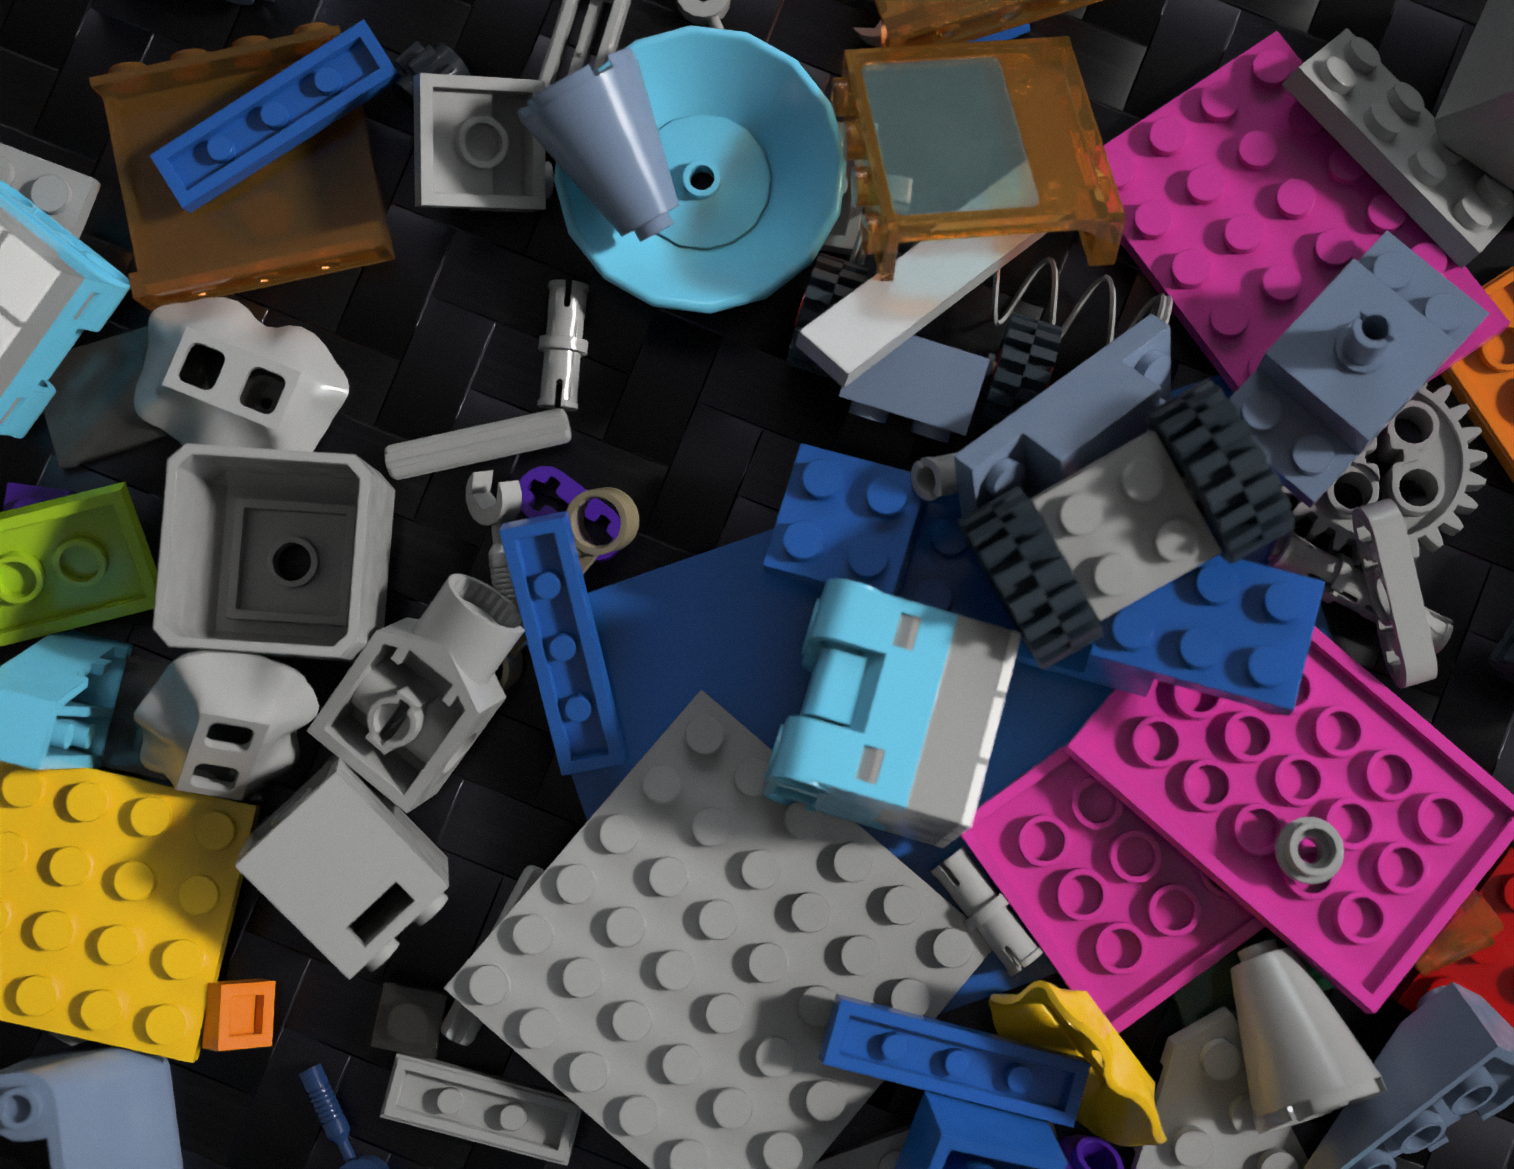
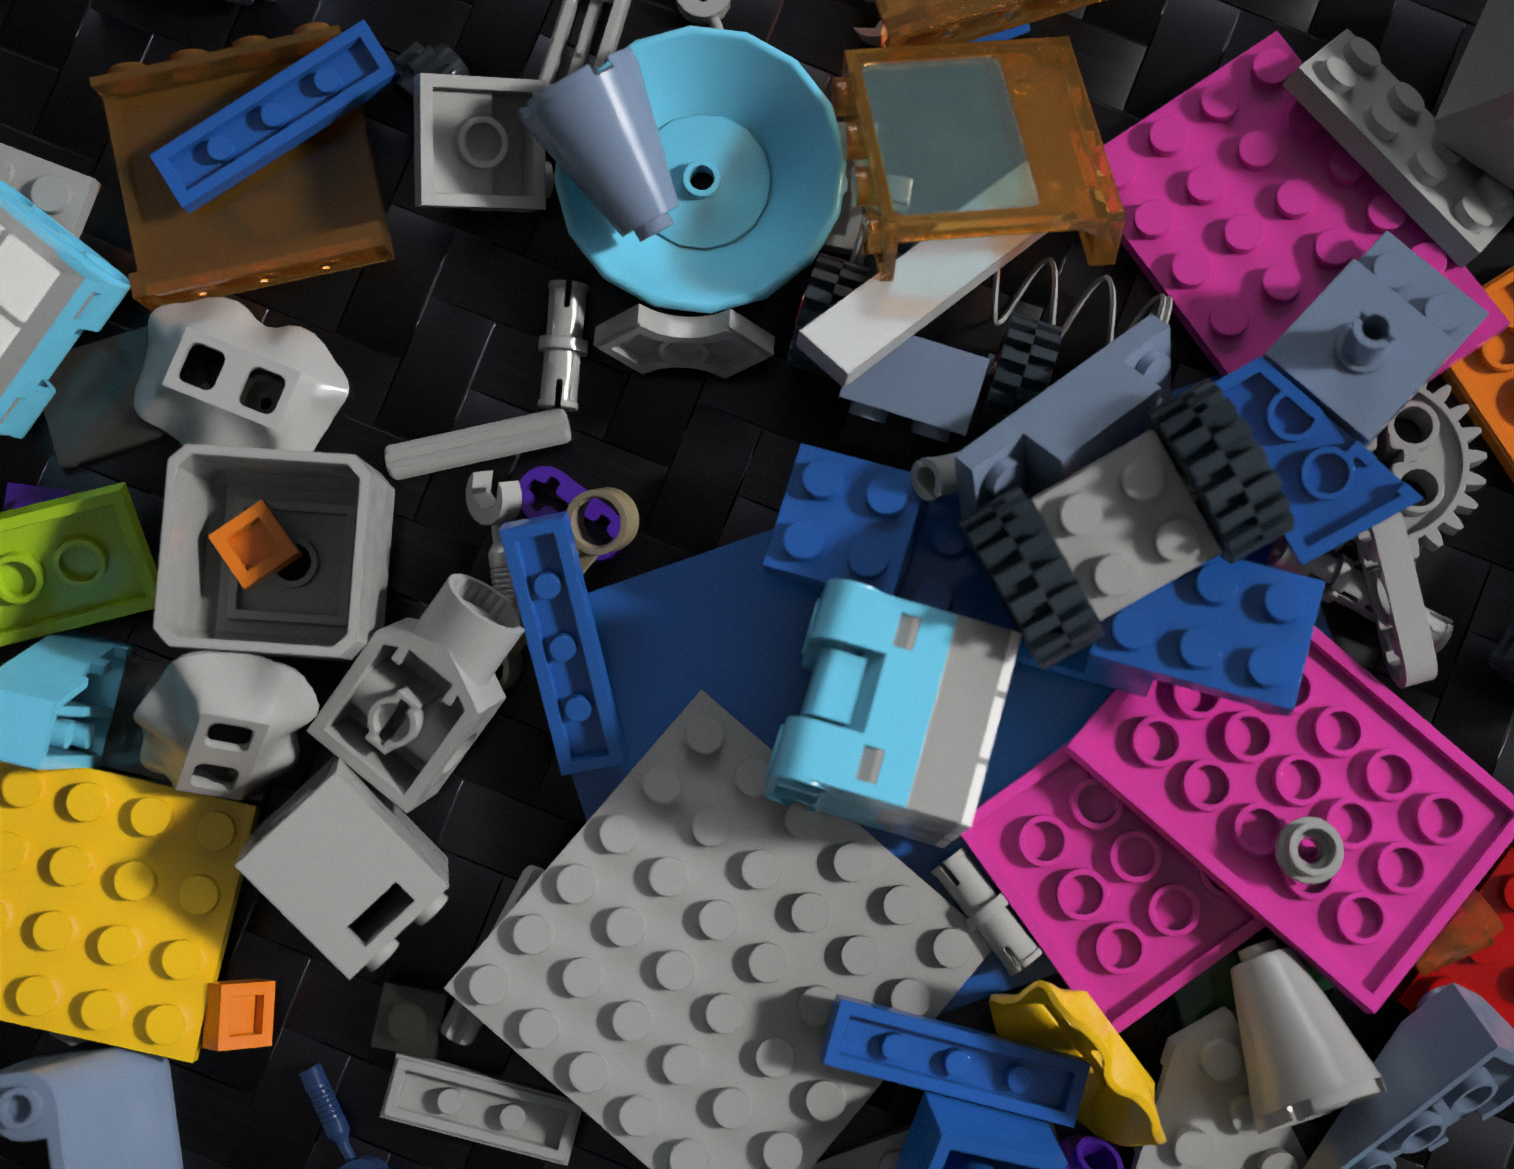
none -> orange plate [208,499,303,592]
none -> light grey tile [594,303,775,379]
none -> blue wing [1213,356,1424,566]

